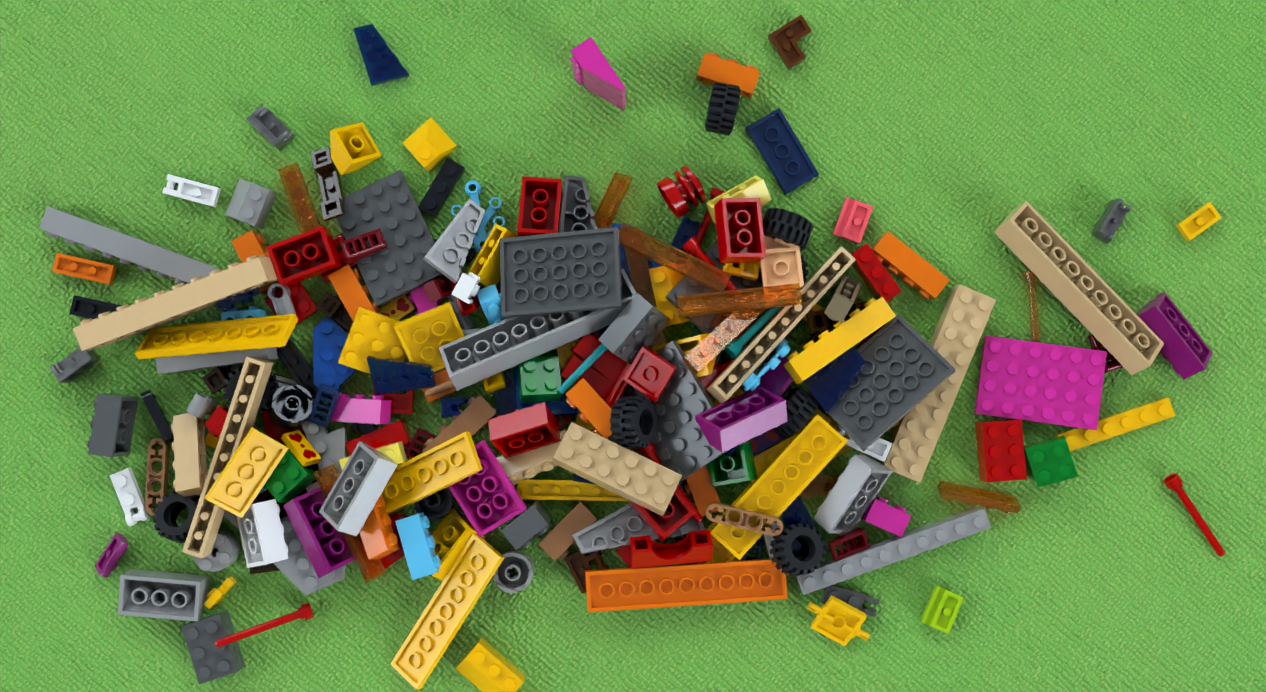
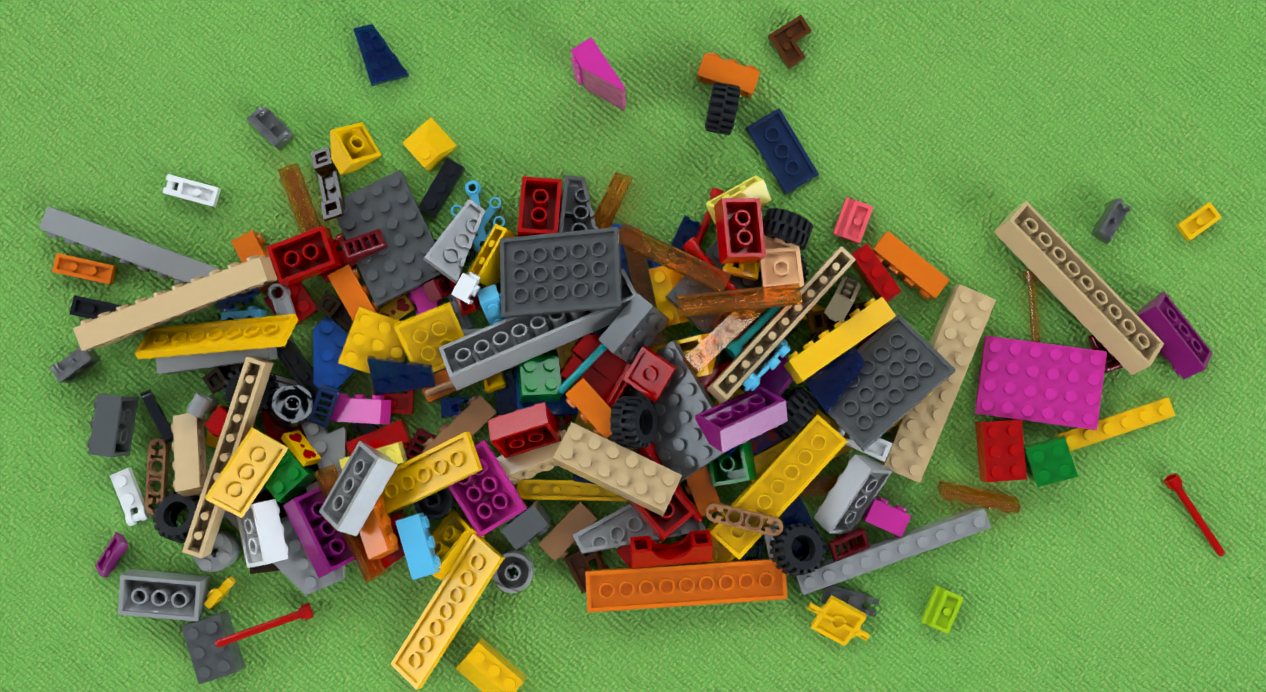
light grey slope [225,179,277,229] -> none
red wheel [656,165,707,218] -> none

